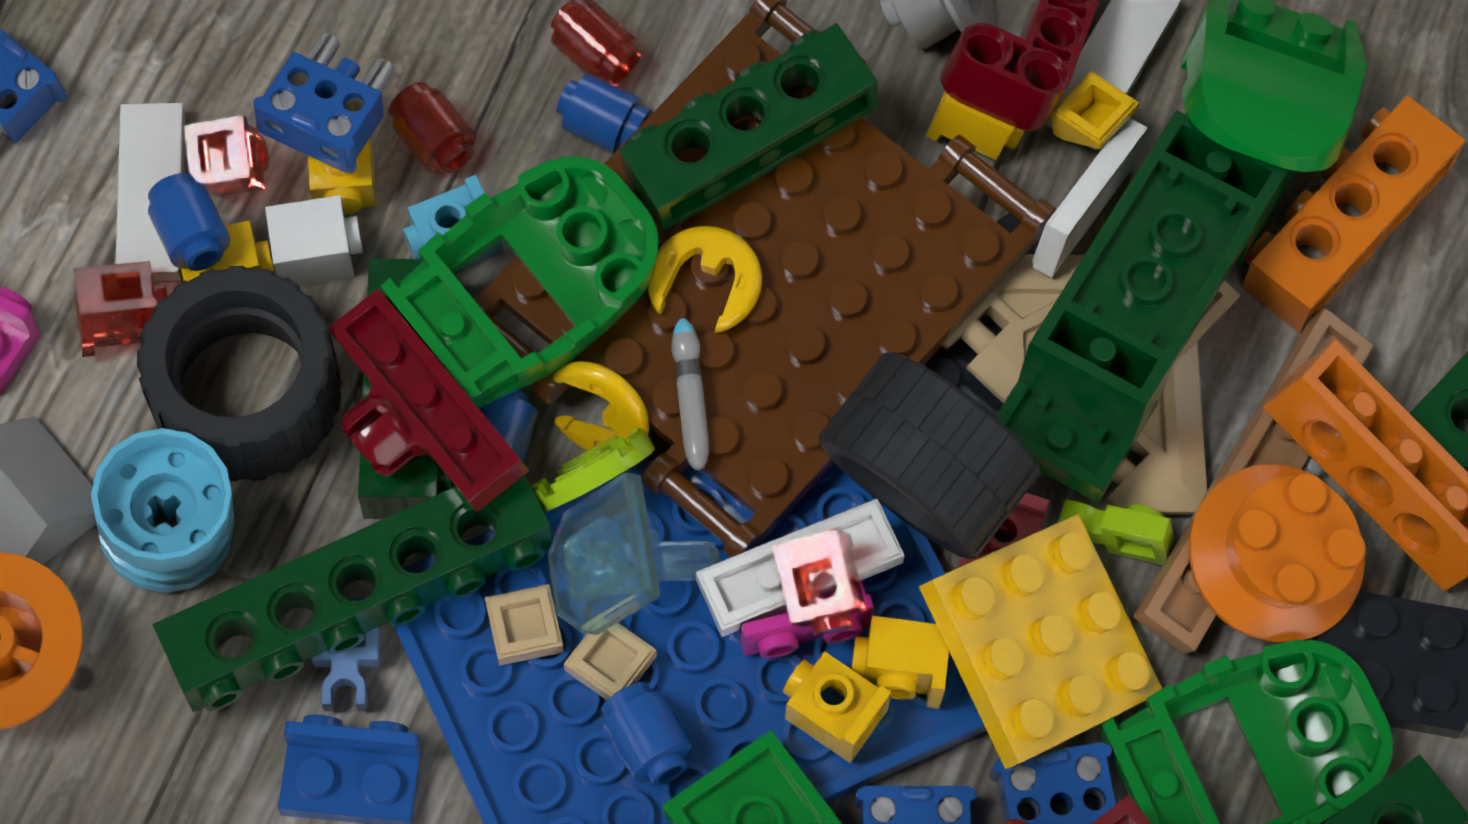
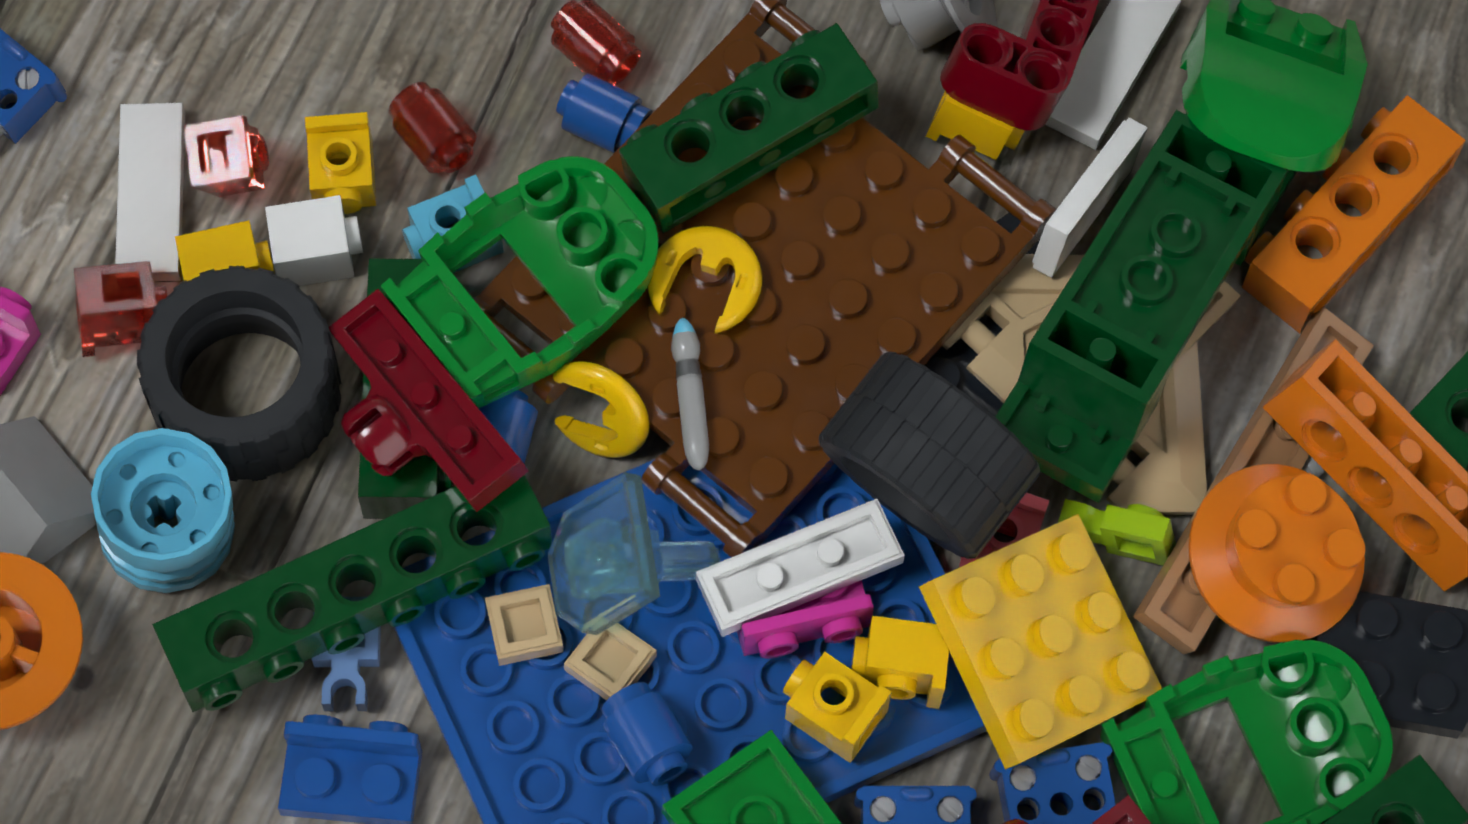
blue brick [148,173,230,271] -> none
blue piece [253,33,395,173] -> none
lime tile [531,427,655,512] -> none
clear red brick [772,528,867,636] -> none
yellow slope [1051,71,1140,149] -> none

